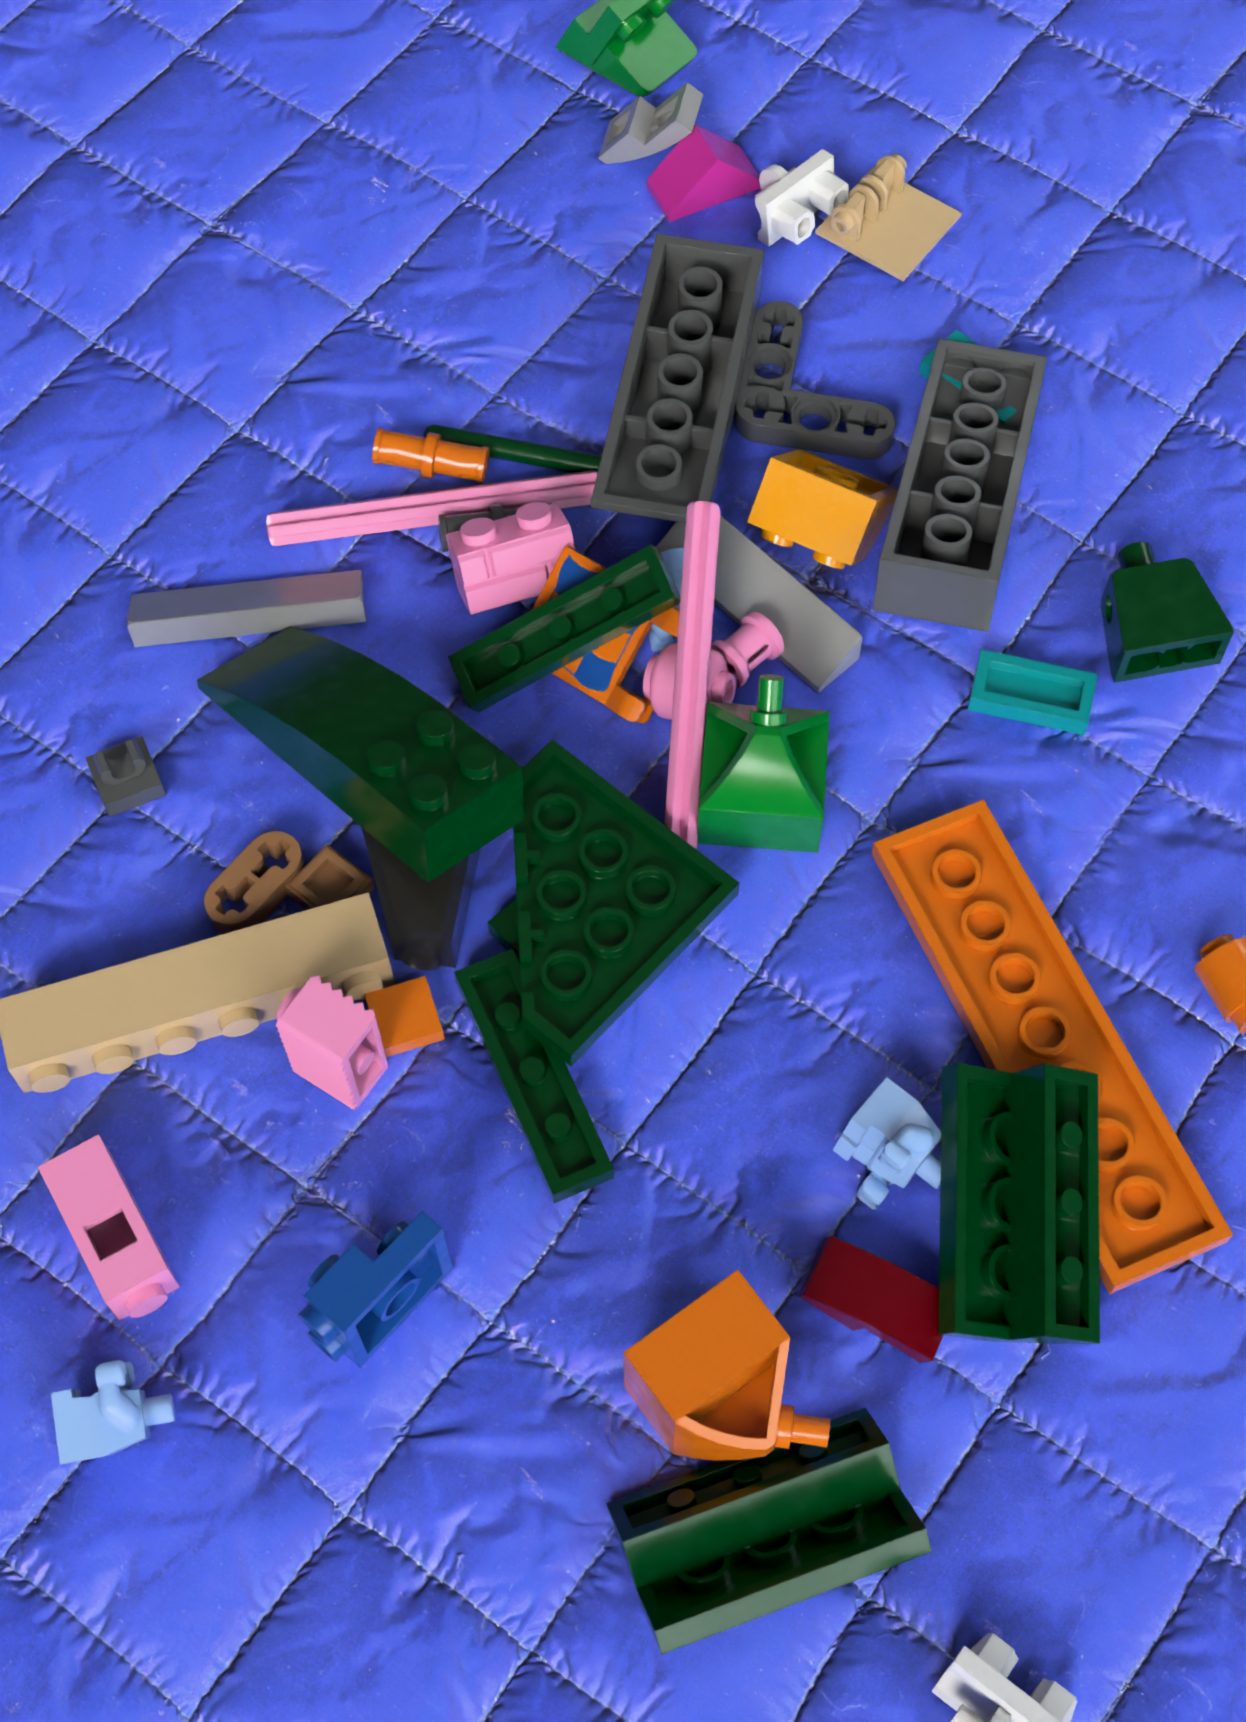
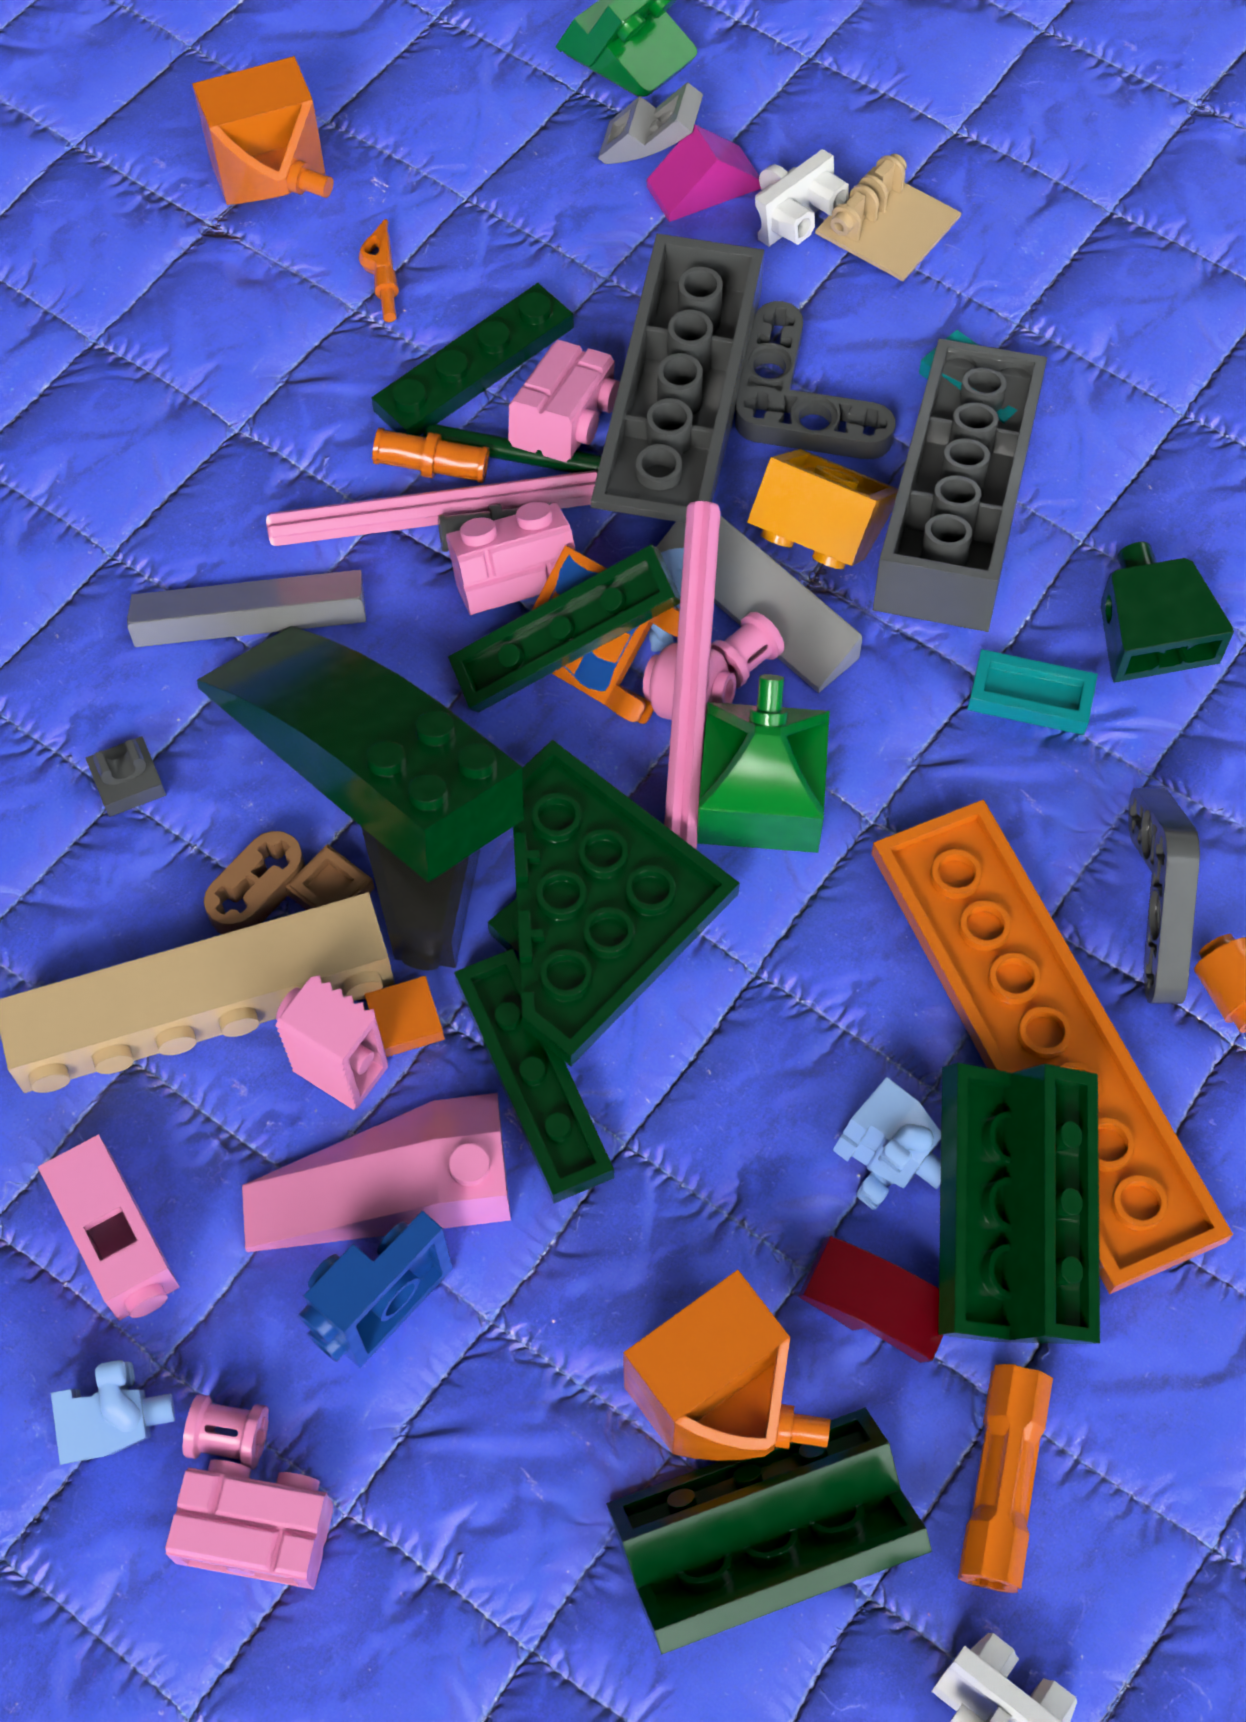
none -> bright pink brick [165,1459,333,1590]
none -> bright pink bush [182,1394,269,1470]
none -> orange piece [192,56,334,205]
none -> bright pink wedge [242,1093,511,1252]
none -> orange hand [358,219,399,322]
none -> dark green plate [371,283,574,436]
none -> bright pink brick [508,339,620,463]
none -> orange axle [958,1364,1053,1593]
none -> beam [1128,788,1200,1004]

